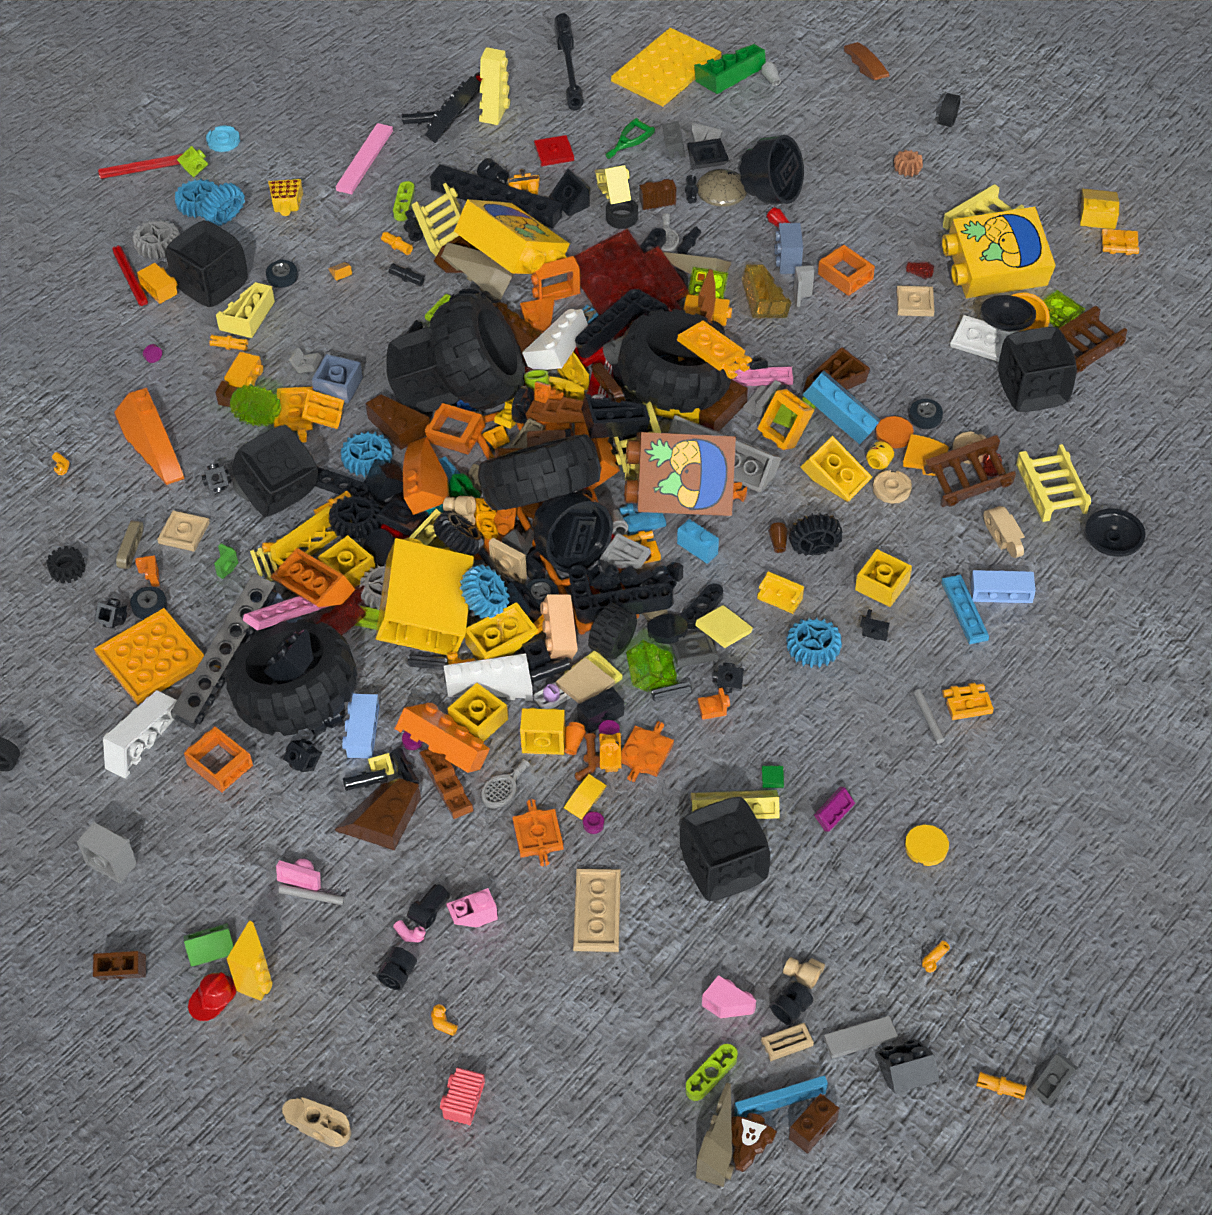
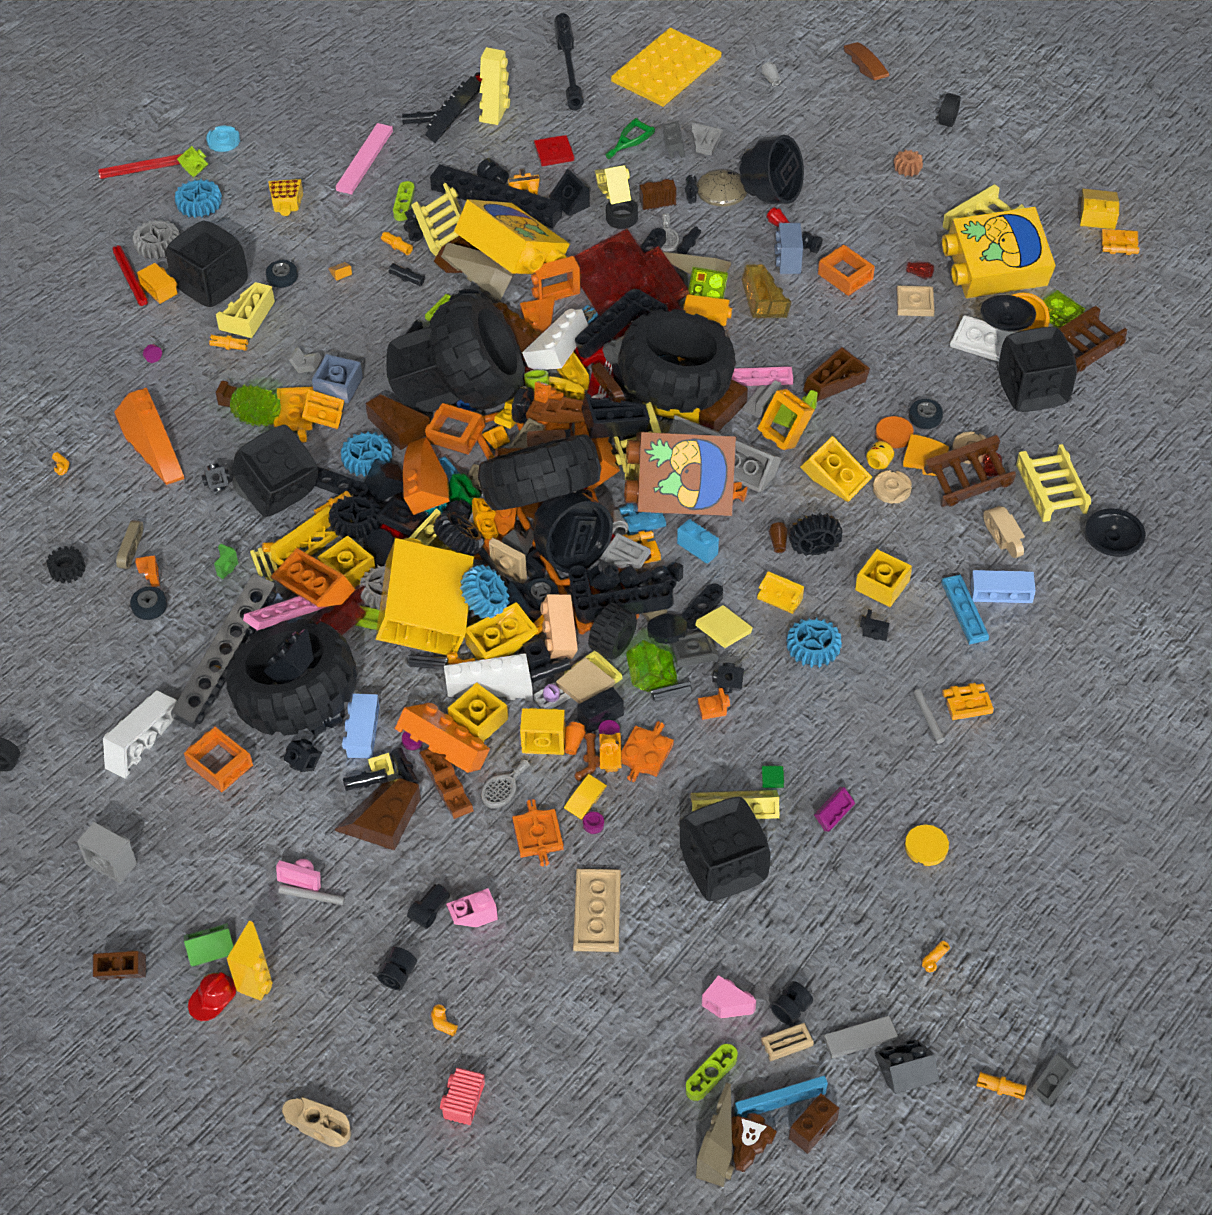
black brick [94,598,127,628] -> none
light orange plate [94,608,204,705] -> none
tan tile [157,510,210,552] -> none
dark azure gear [201,182,245,226] -> none
light orange brick [224,352,263,389] -> none
bright pink arm [393,920,426,943] -> none
tan piece [443,496,476,525] -> none
light orange tile [677,321,752,379] -> none
black slope [687,138,729,170] -> none
green wedge [694,44,766,94] -> none
dark orange slope [698,269,716,325] -> none
black tile [749,357,768,370] -> none
tan piece [783,957,825,989] -> none
light grey panel [793,265,814,307] -> none
dark azure slope [803,370,880,445] -> none
none -> black wheel [802,231,823,254]

